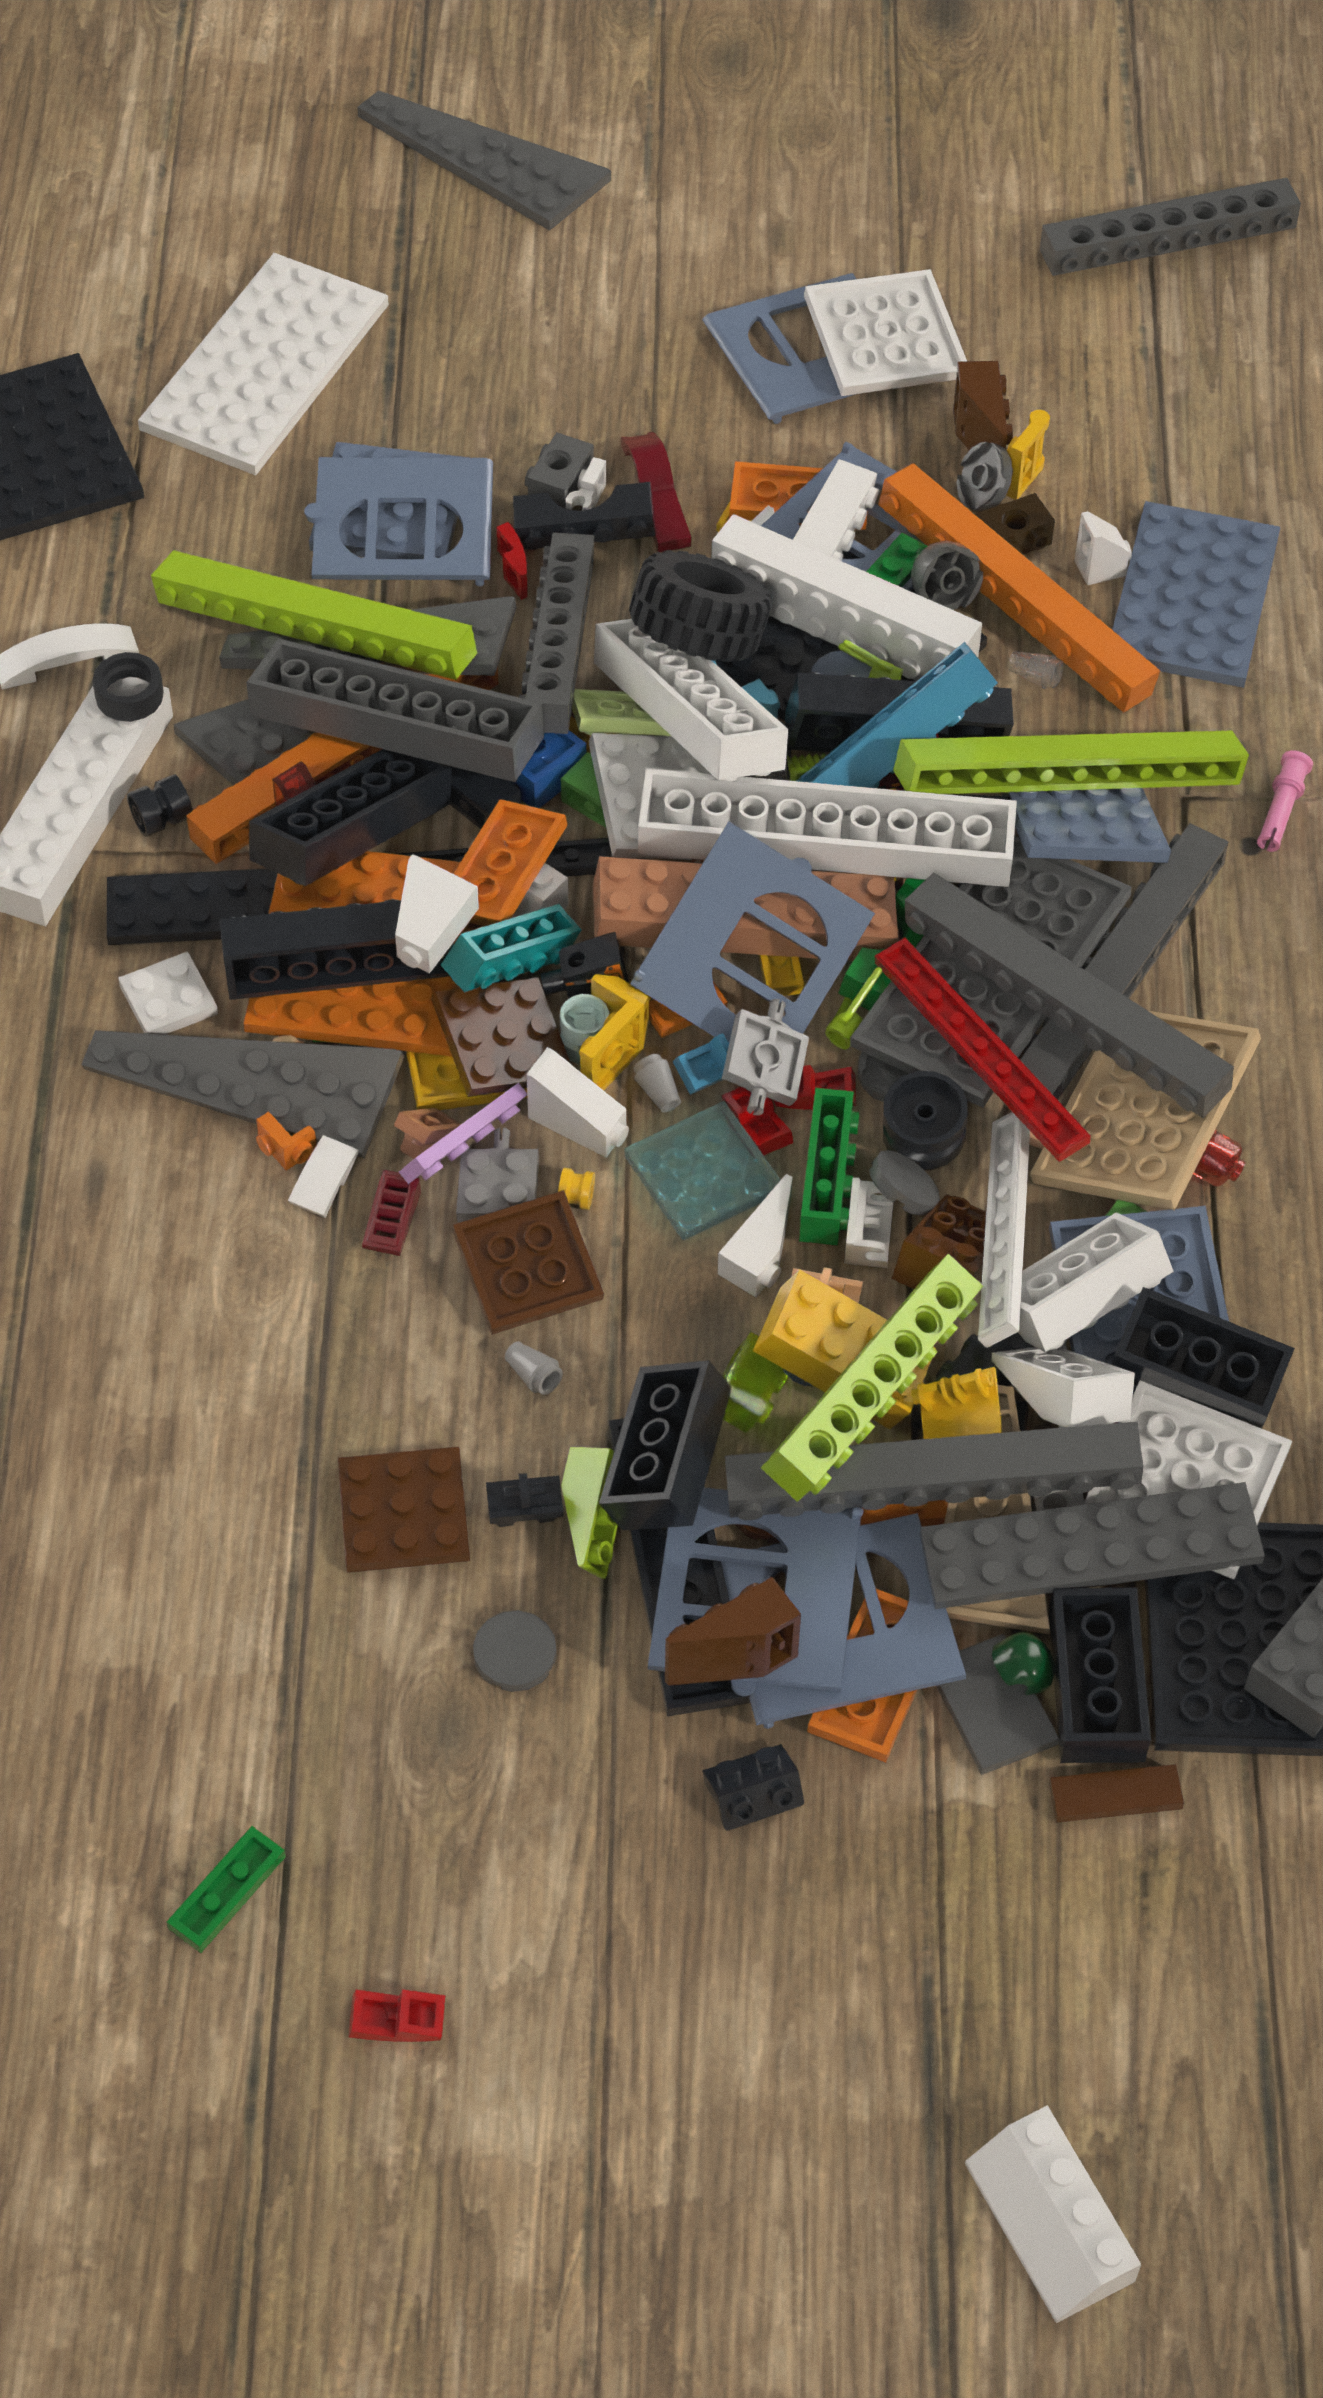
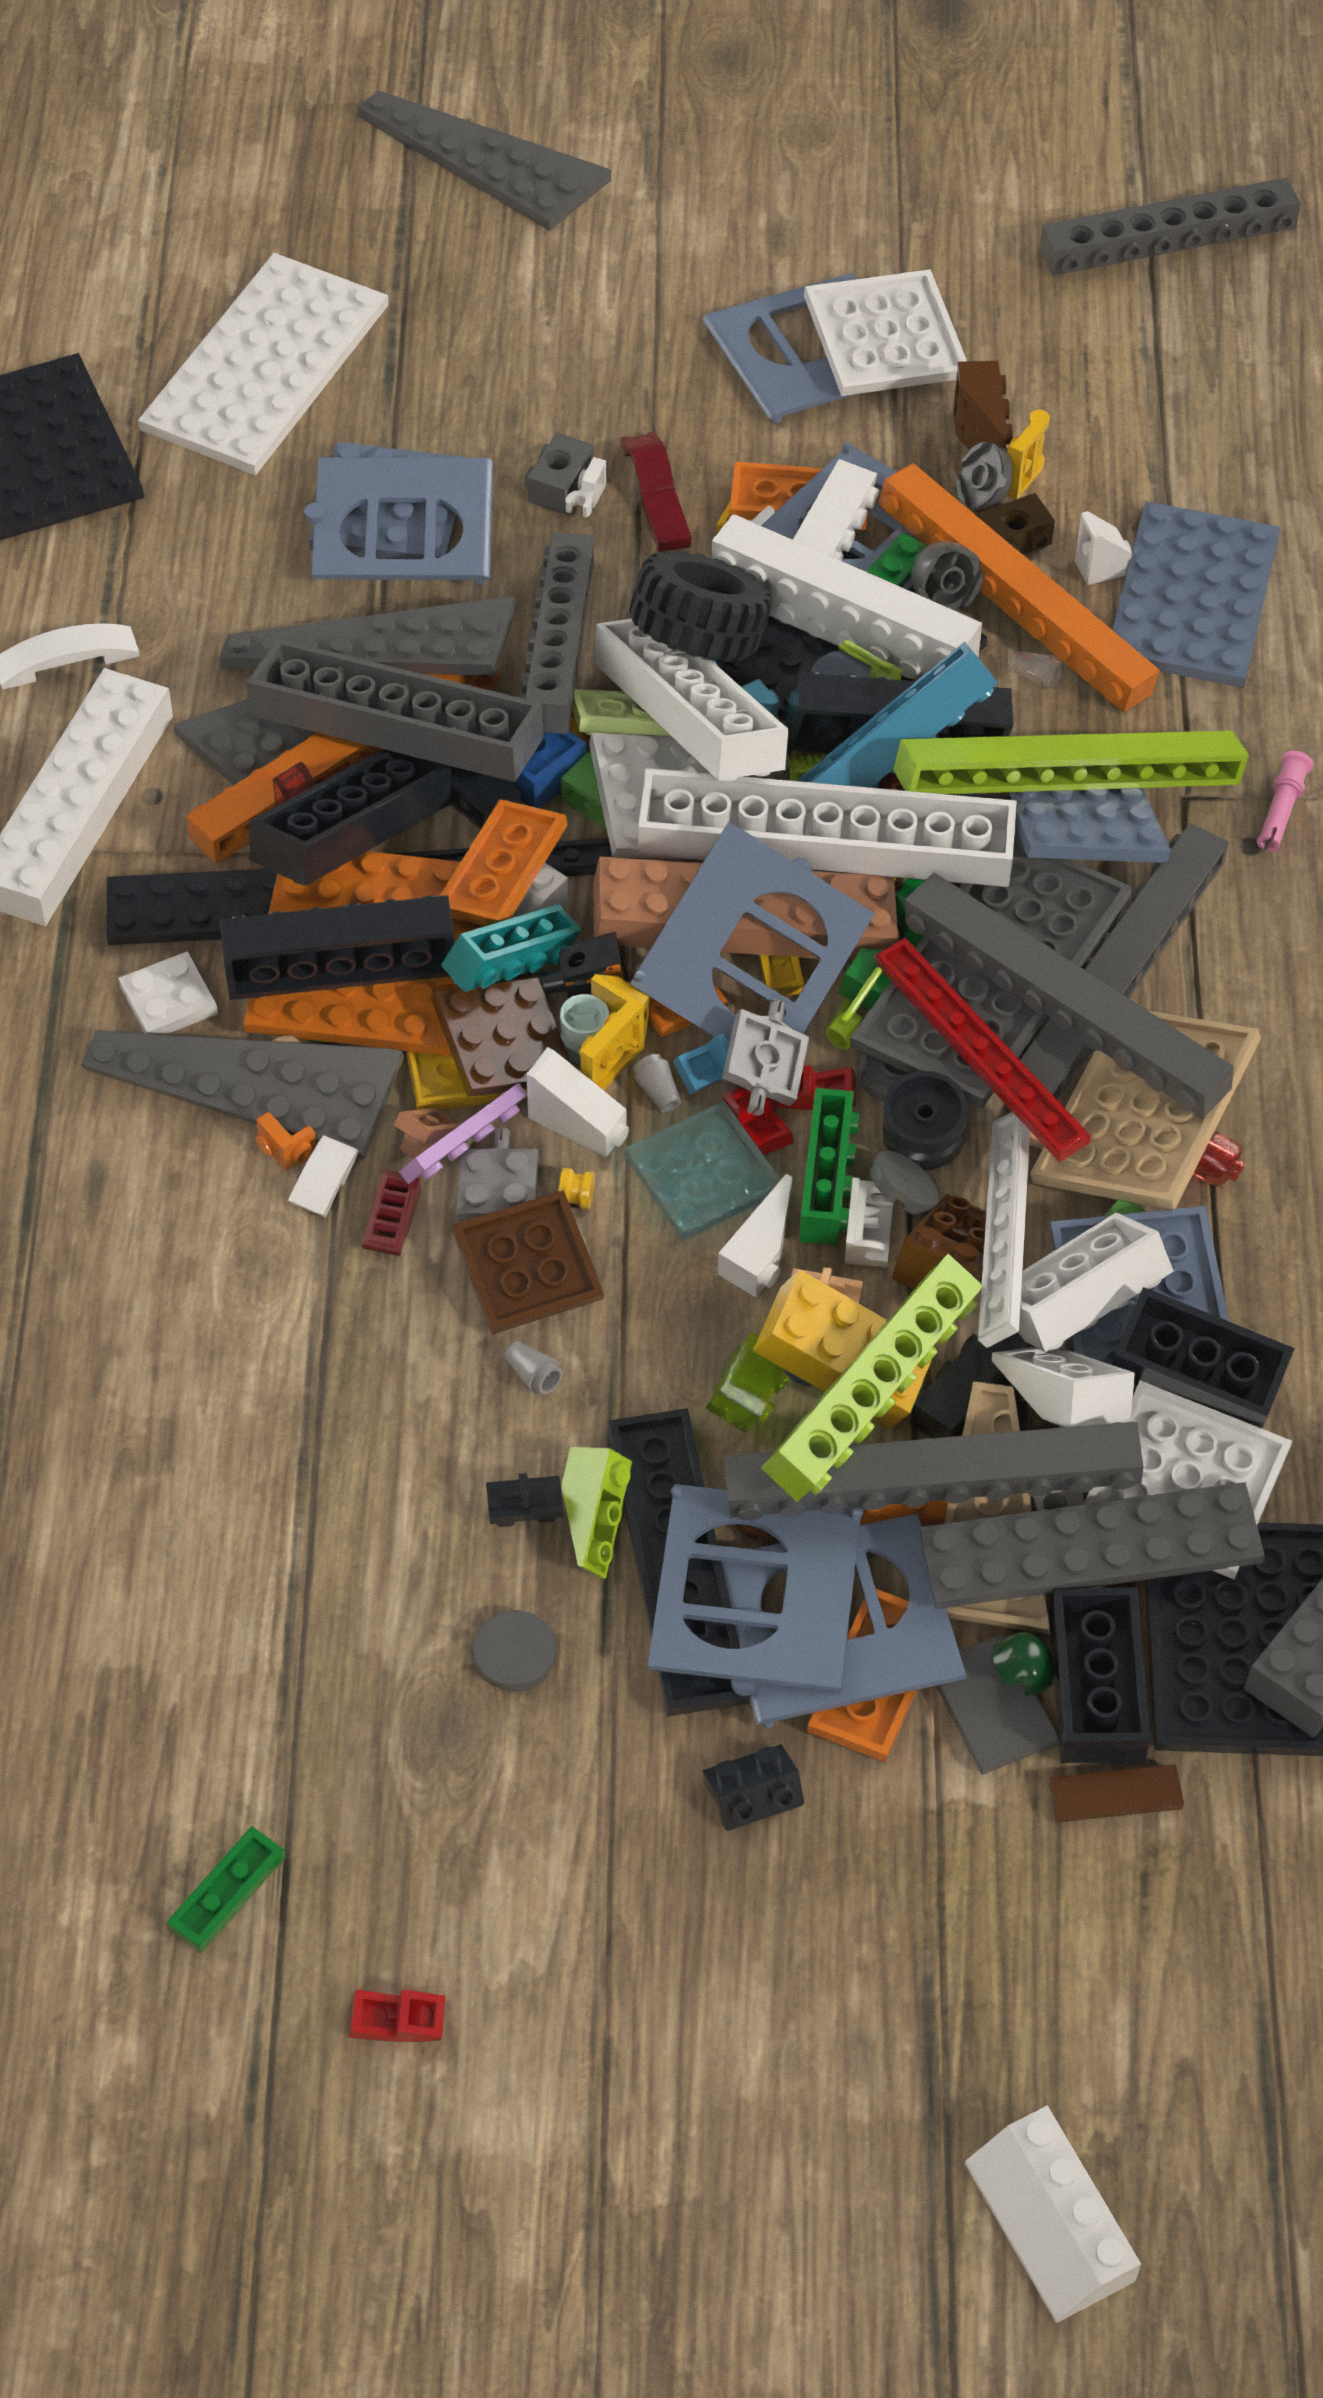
black tyre [92,652,164,722] -> none
black wheel [127,774,193,837] -> none
lime brick [151,550,477,680] -> none
reddish brown plate [338,1446,470,1573] -> none
white slope [395,854,479,973] -> none
red slope [496,522,528,600] -> none
black arch [513,482,656,550] -> none
black brick [599,1360,732,1531] -> none
reddish brown slope [665,1577,801,1685] -> none
yellow hinge [911,1367,1002,1439] -> none

